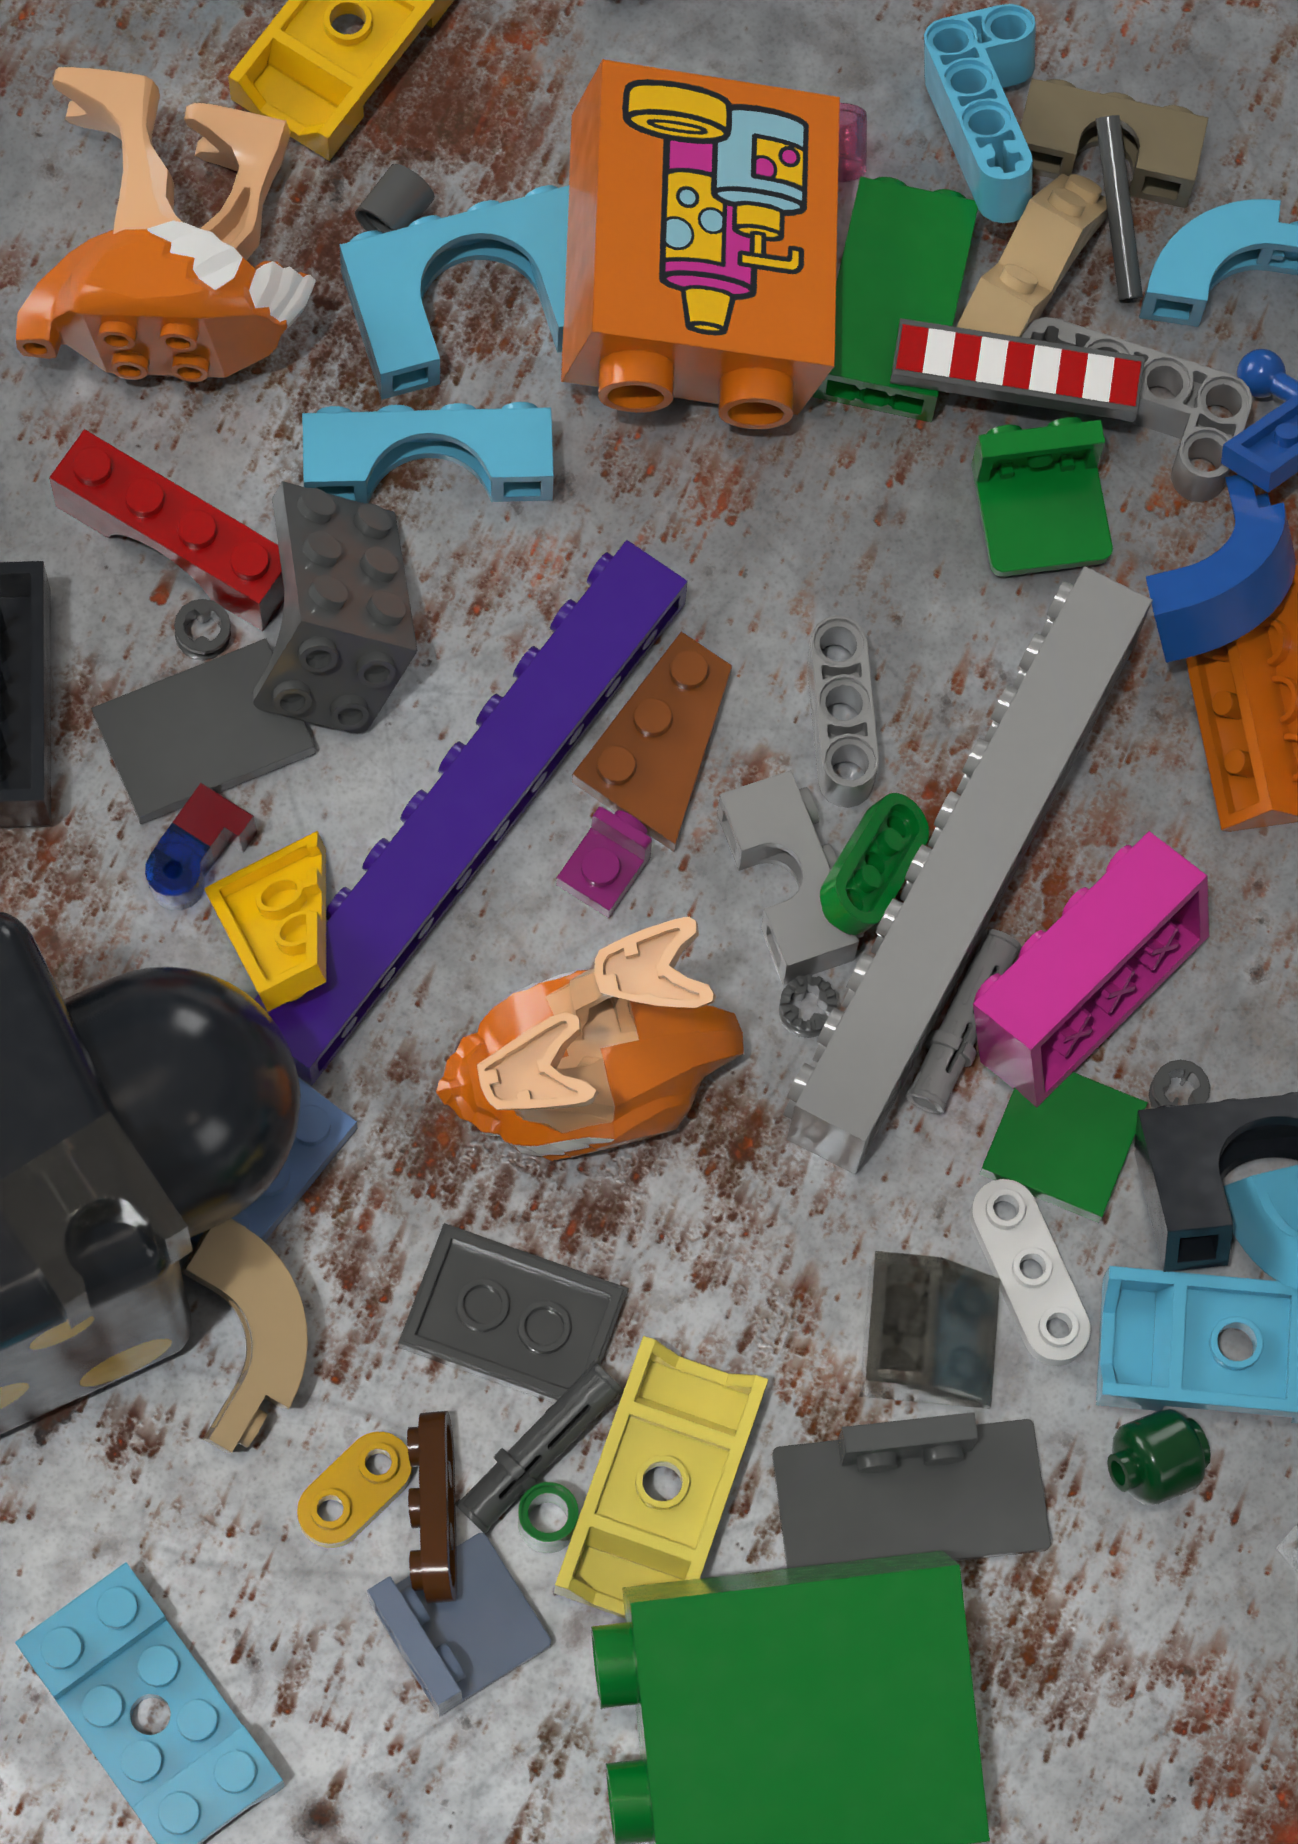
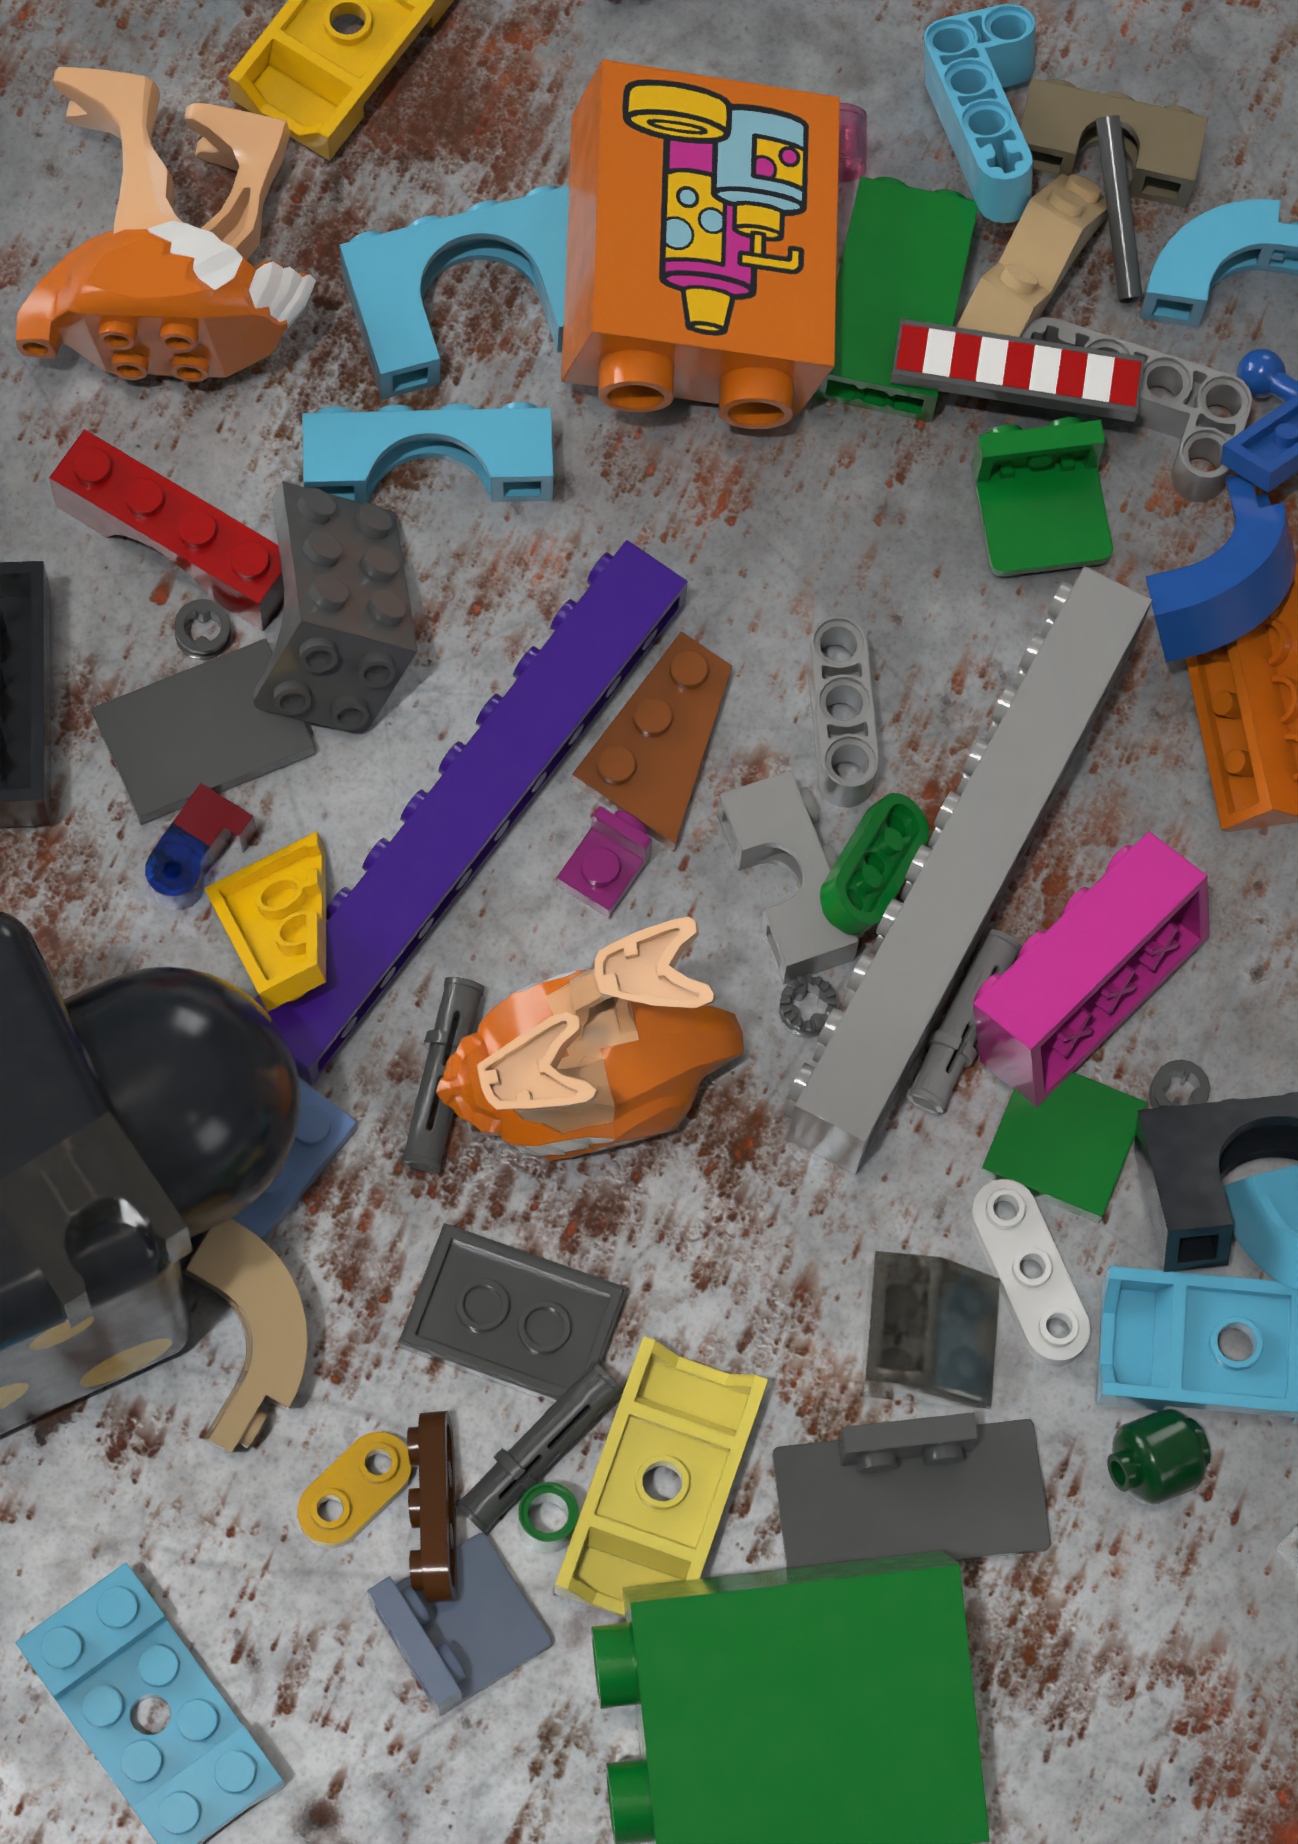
dark grey beam [355,164,435,233] -> none
none -> dark grey pin [400,977,484,1174]

